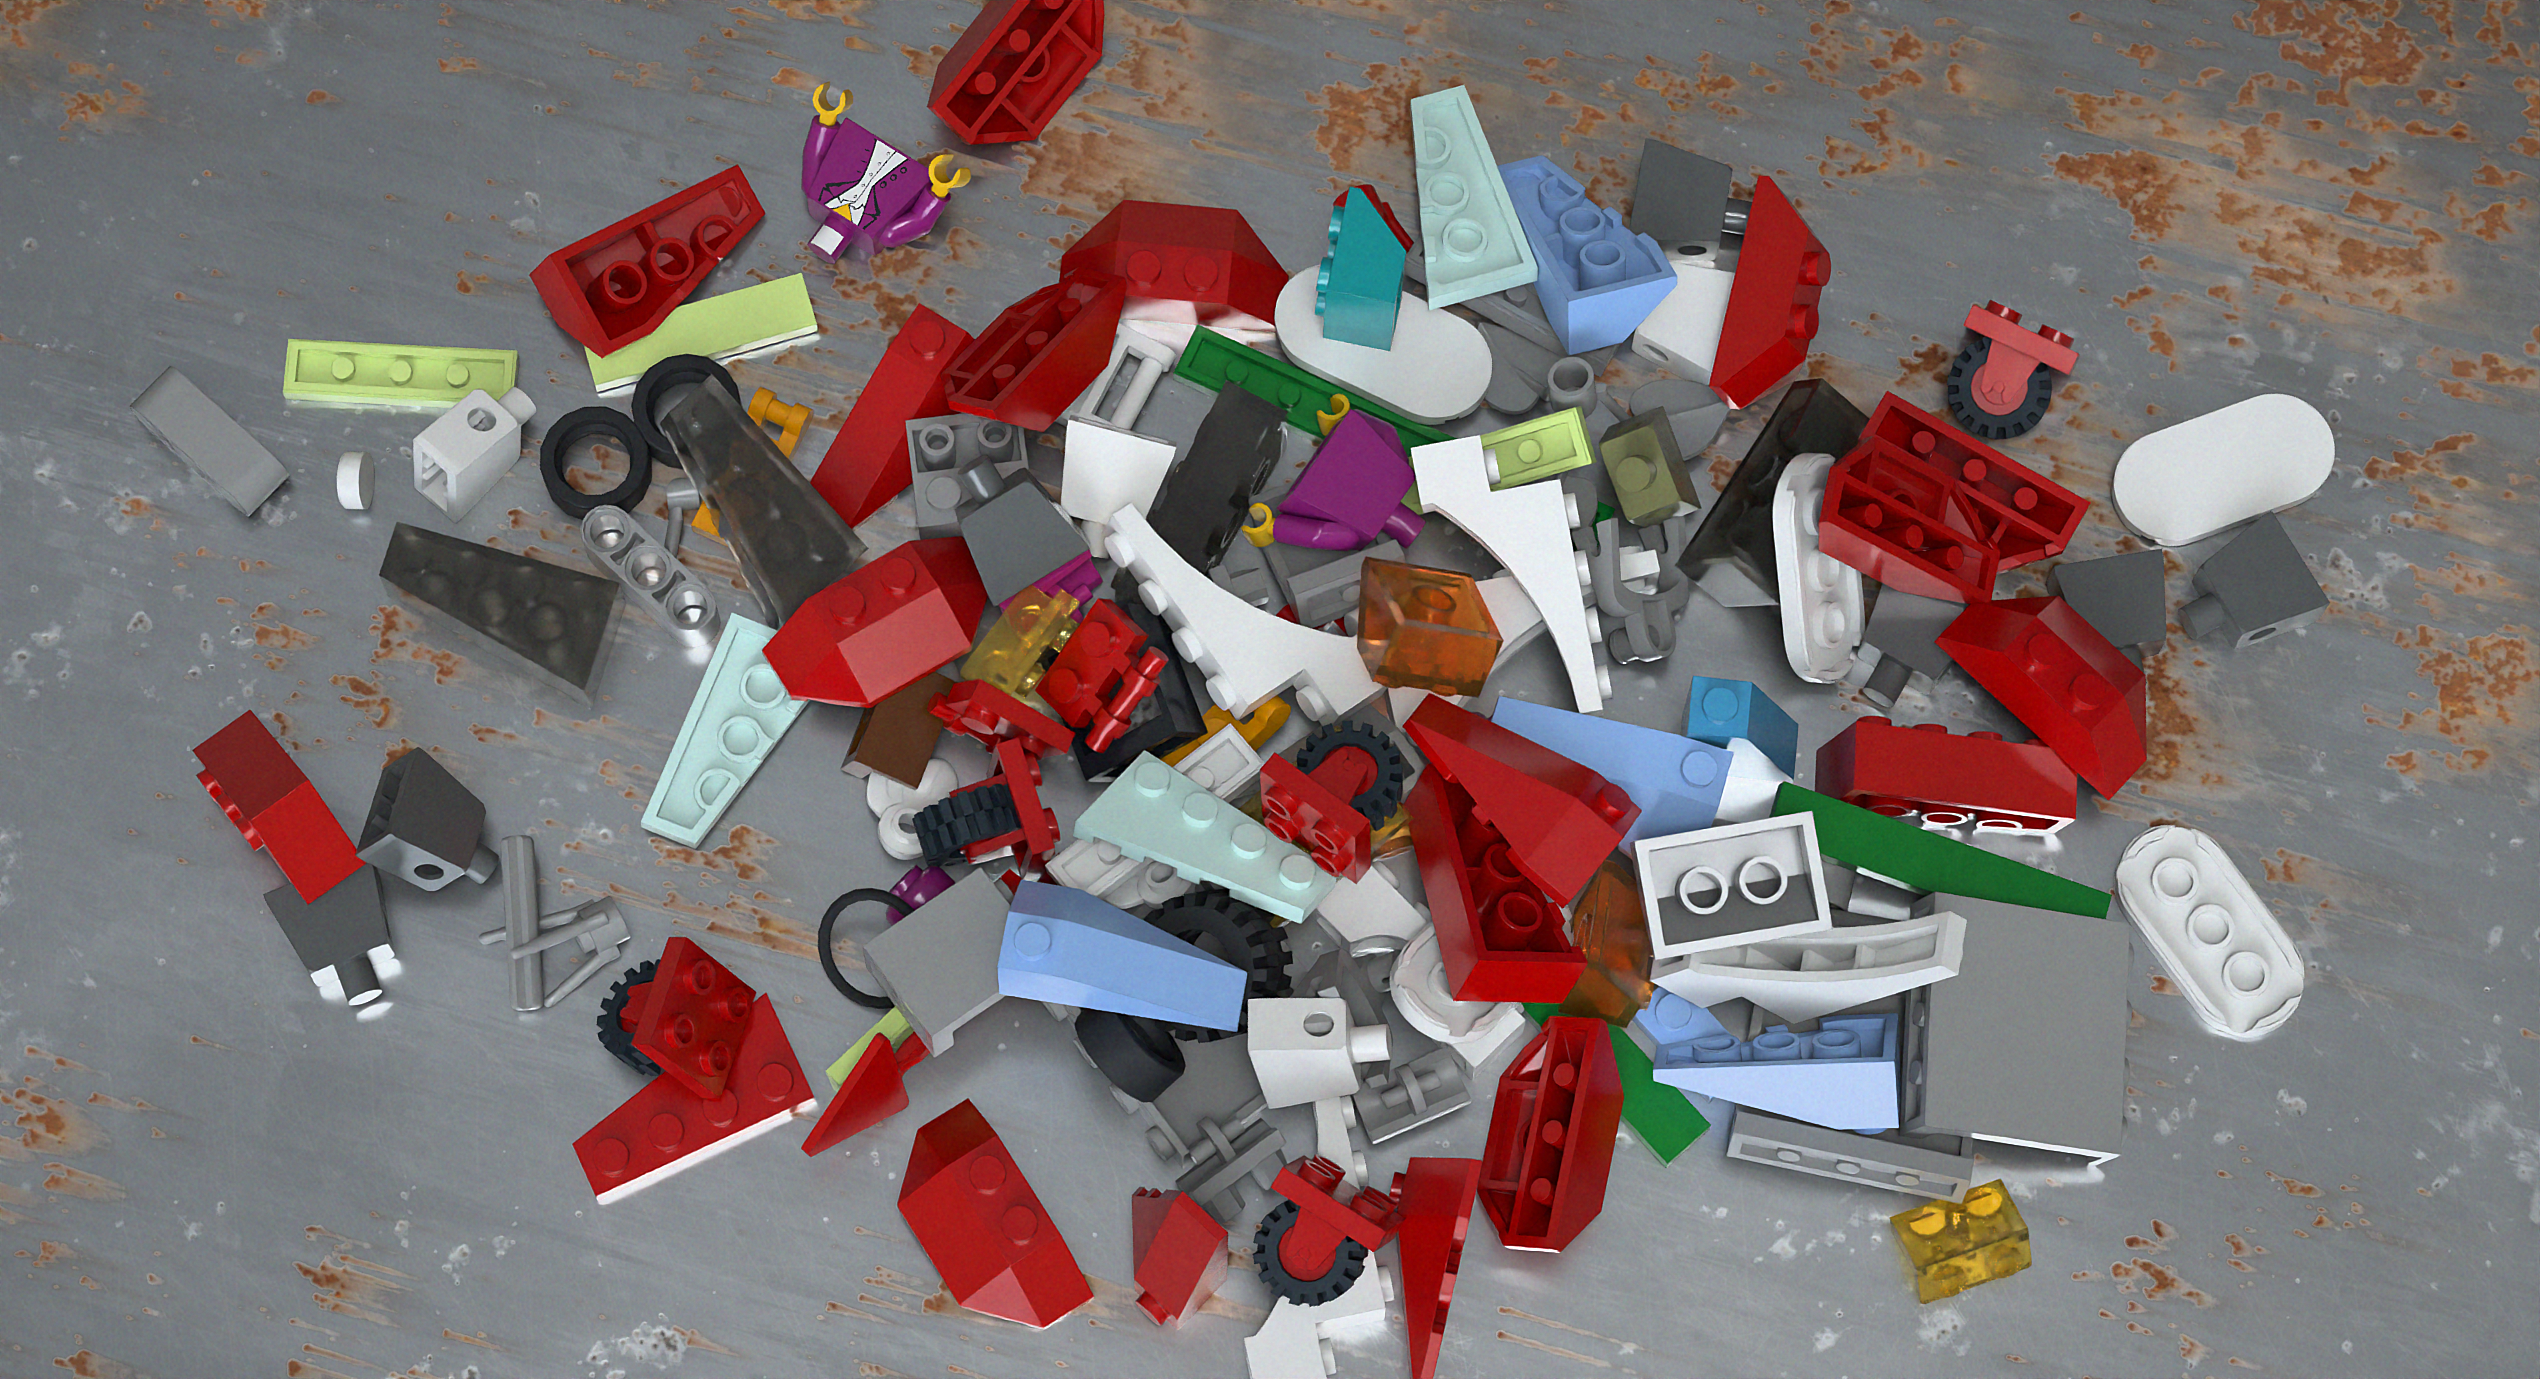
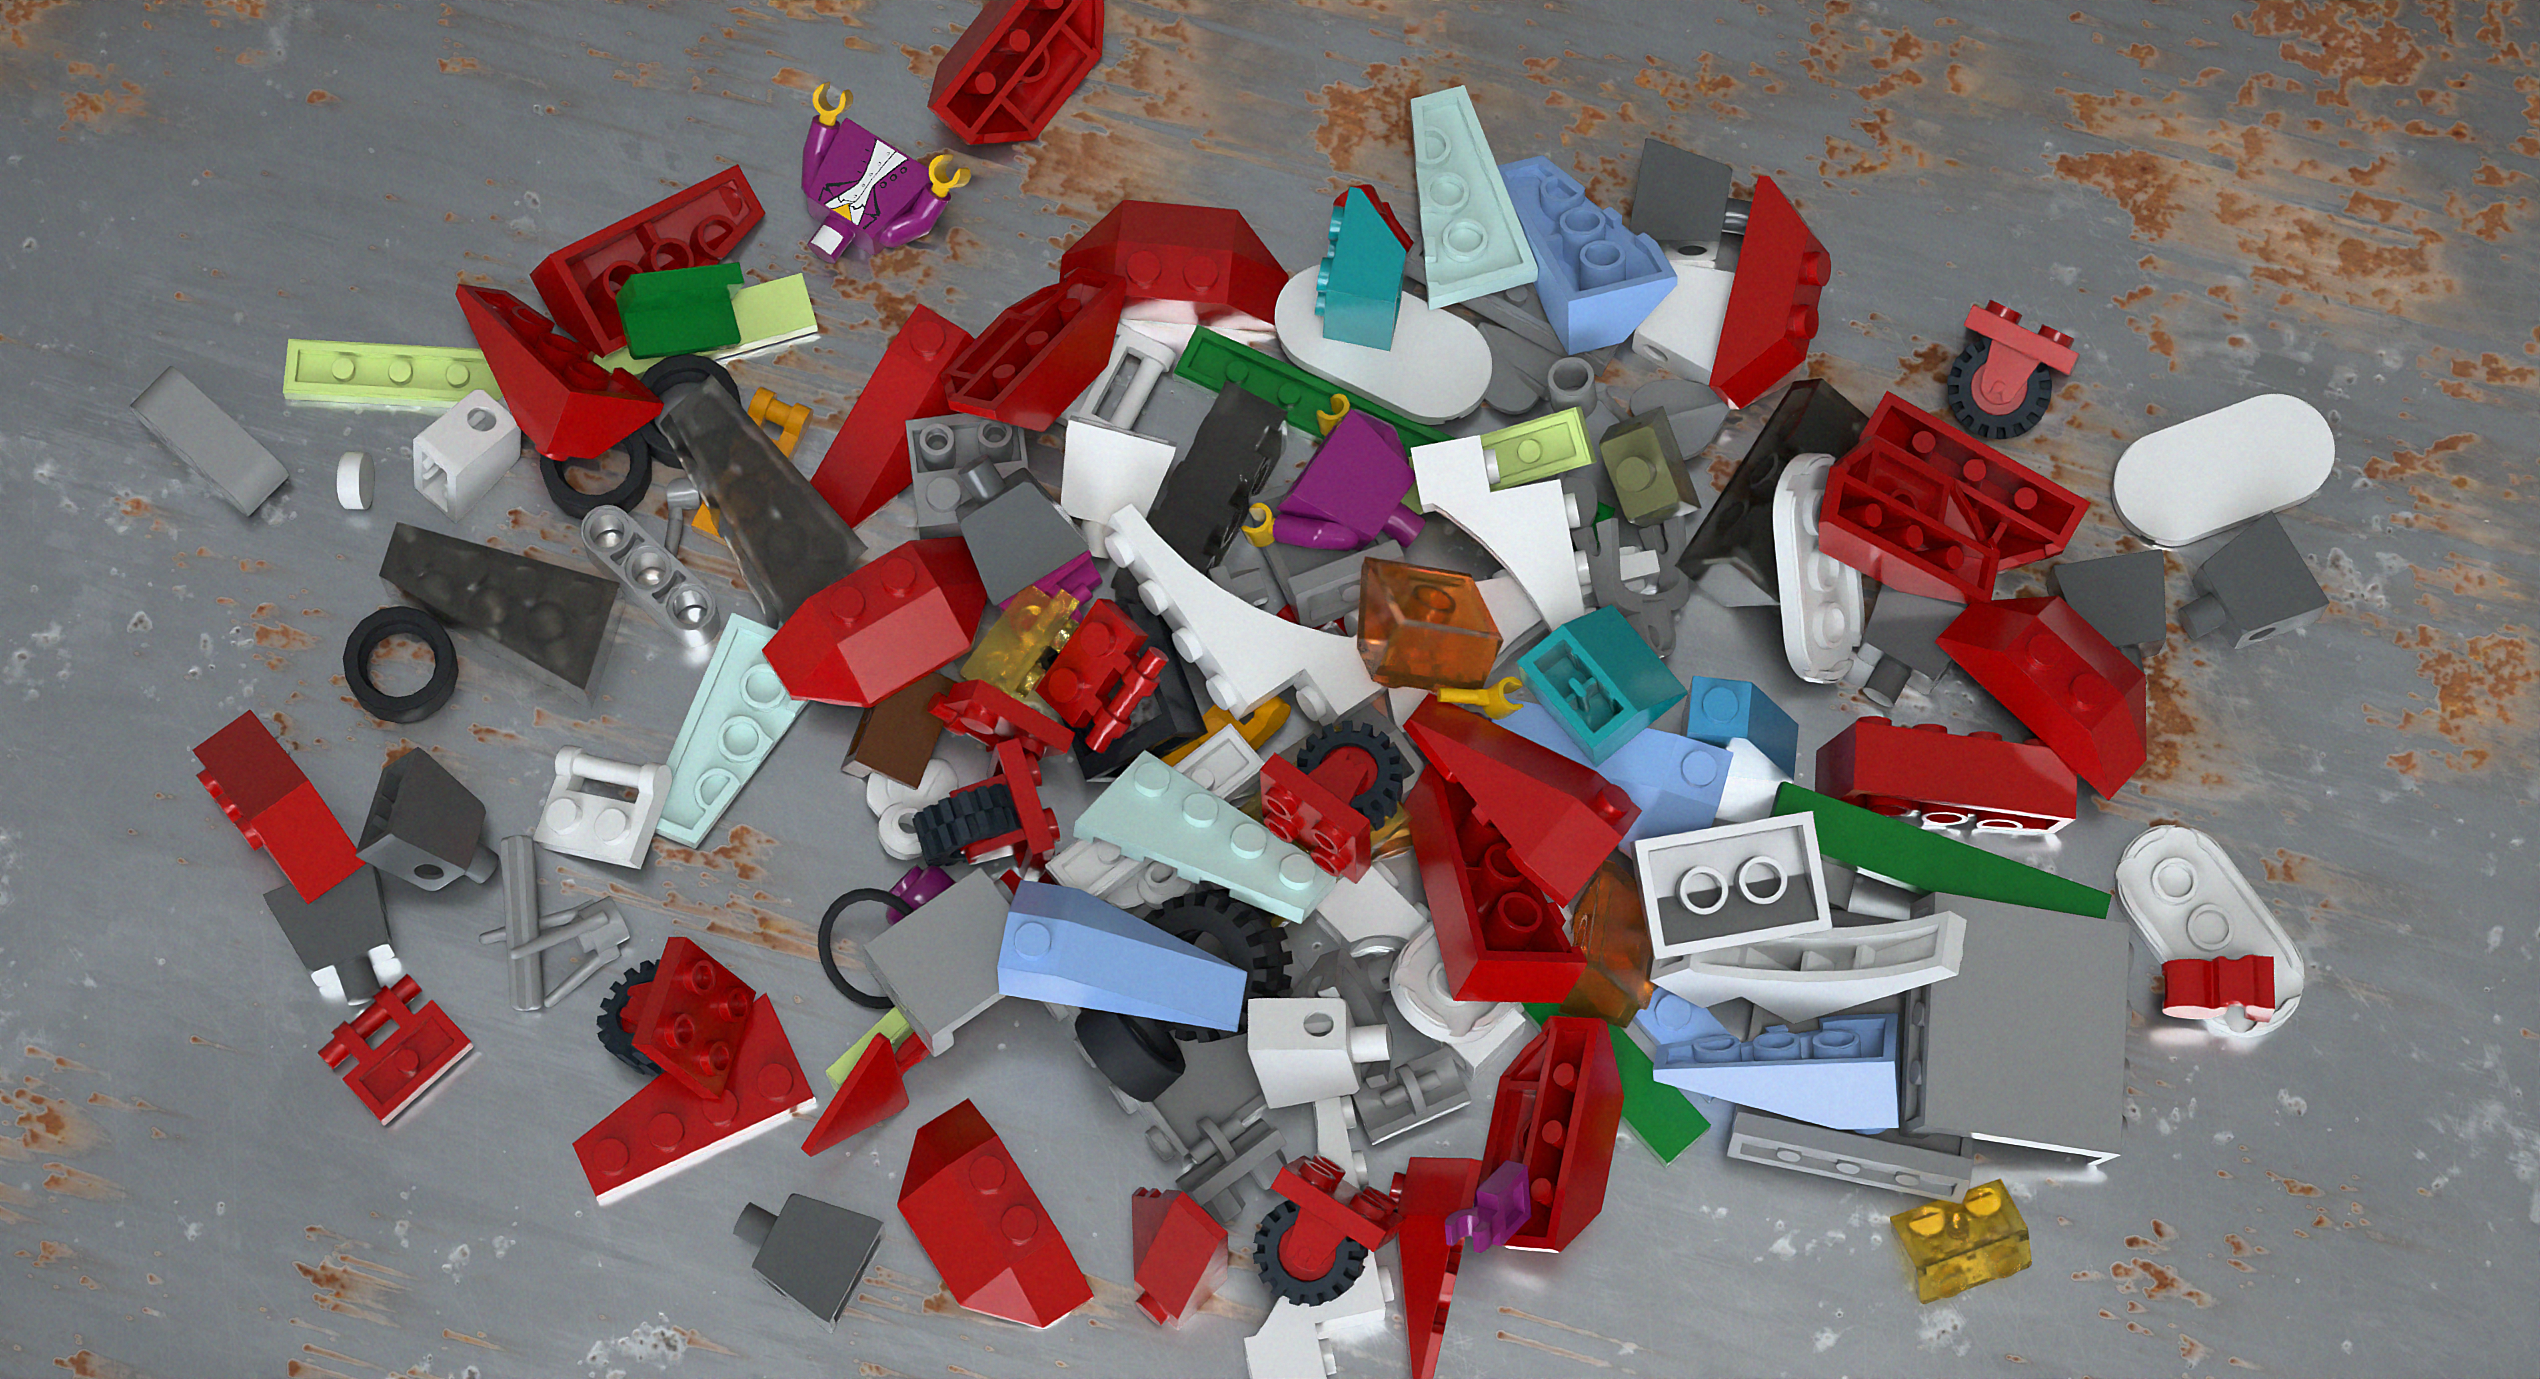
none -> red plate [317,974,474,1126]
none -> black tyre [343,606,459,724]
none -> red wedge [455,284,664,461]
none -> white plate [533,744,672,869]
none -> green panel [615,262,745,360]
none -> dark grey torso [733,1193,886,1334]
none -> yellow hand [1437,676,1524,720]
none -> magenta plate [1445,1160,1531,1253]
none -> teal slope [1516,604,1688,768]
none -> red leg [2161,954,2275,1023]

